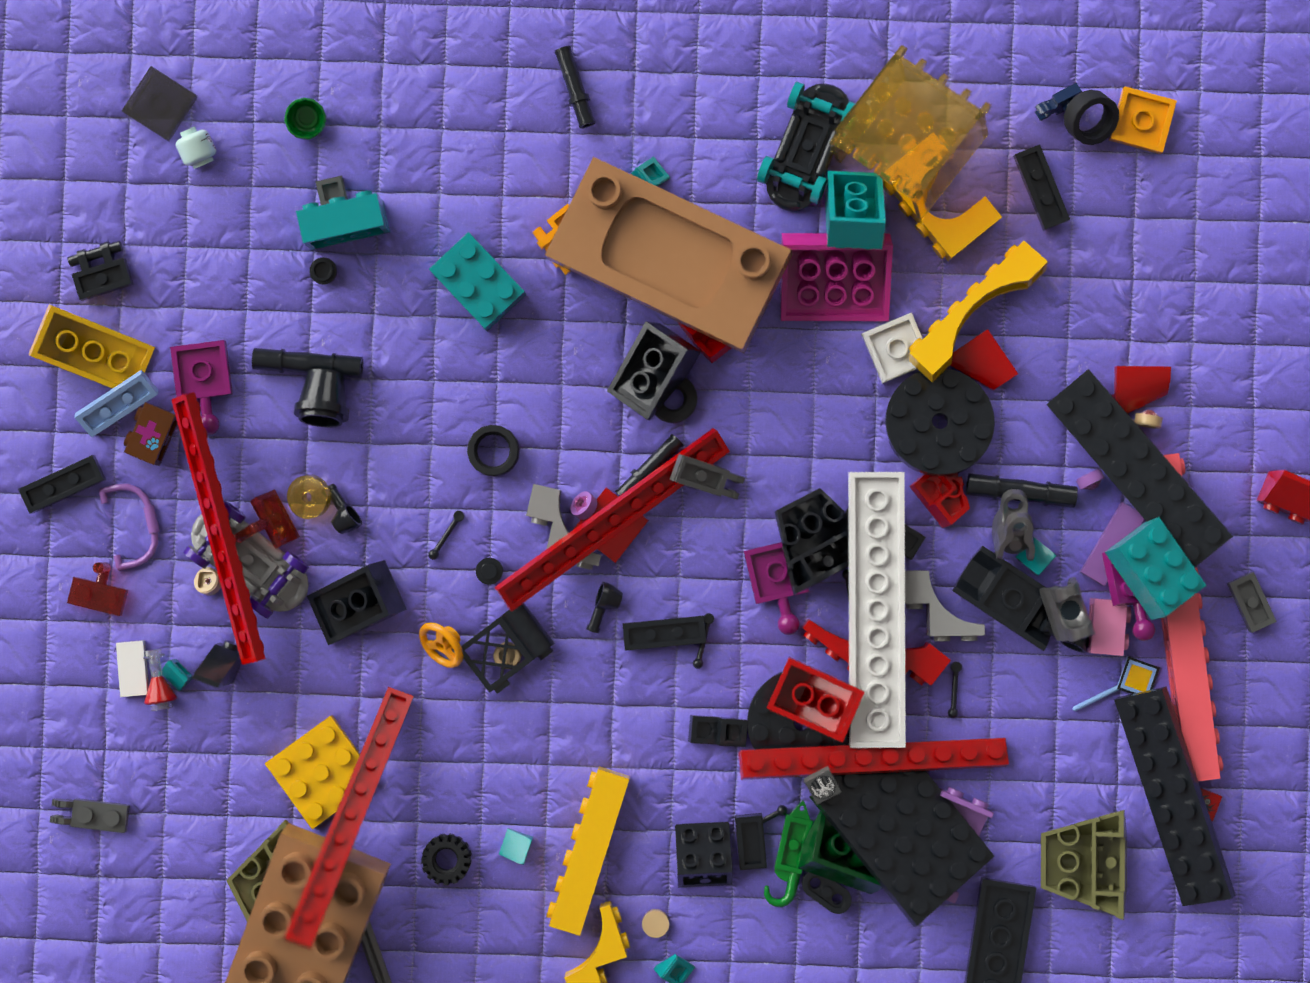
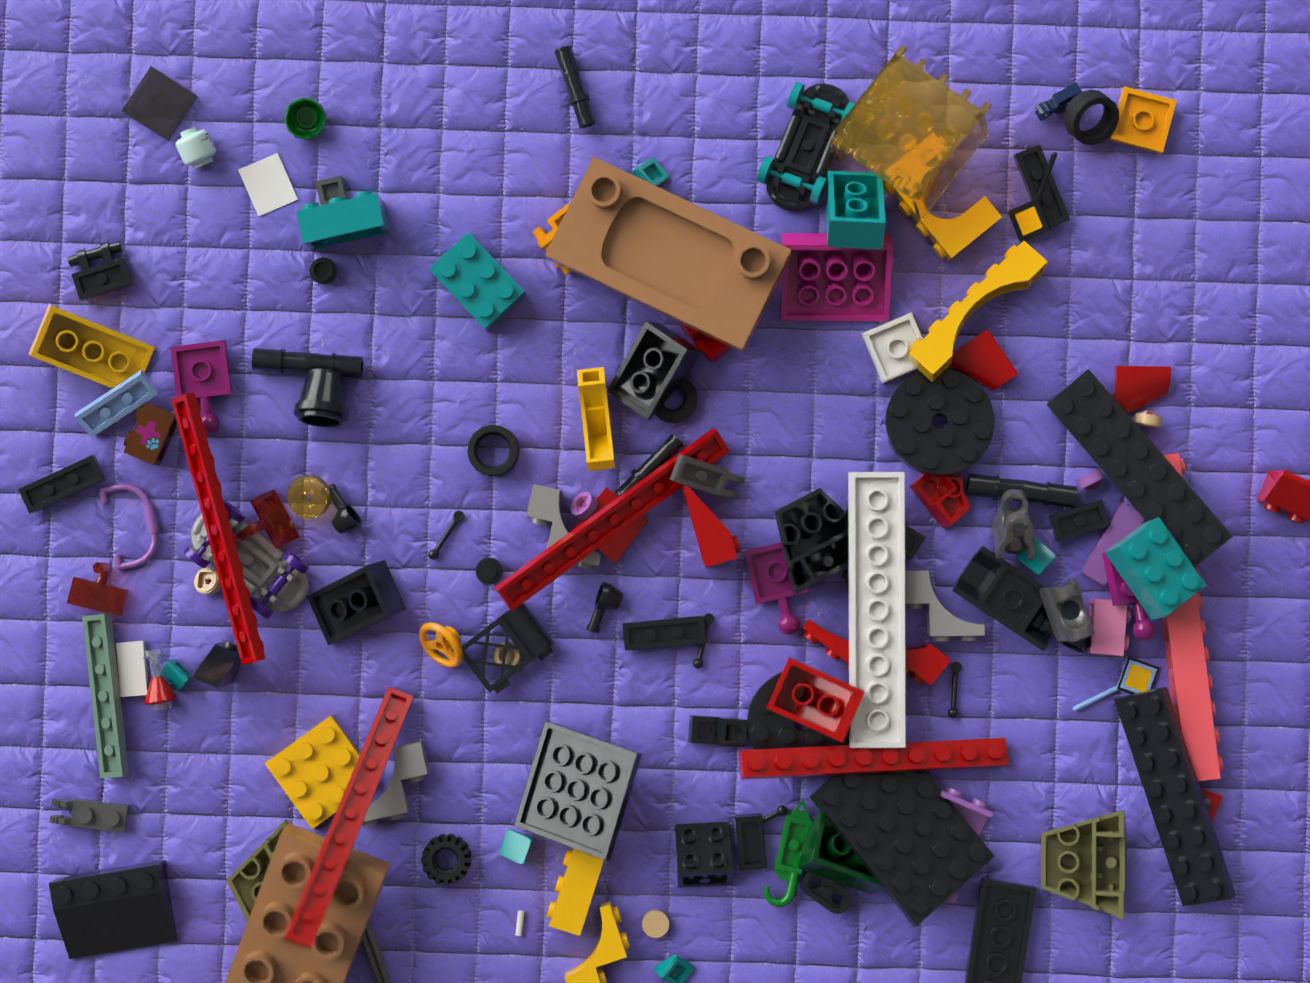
dark grey tile [803,766,841,804] -> none
dark grey plate [1227,572,1277,633] -> none
none -> black slope [49,860,178,959]
none -> sand green plate [82,613,129,778]
none -> white sticker [238,153,298,216]
none -> light grey arch [362,740,430,827]
none -> plate [514,721,642,860]
none -> white piece [515,910,525,936]
none -> yellow arch [577,367,615,471]
none -> red slope [682,486,741,567]
none -> piece [1008,152,1057,243]
none -> black plate [1048,500,1110,542]

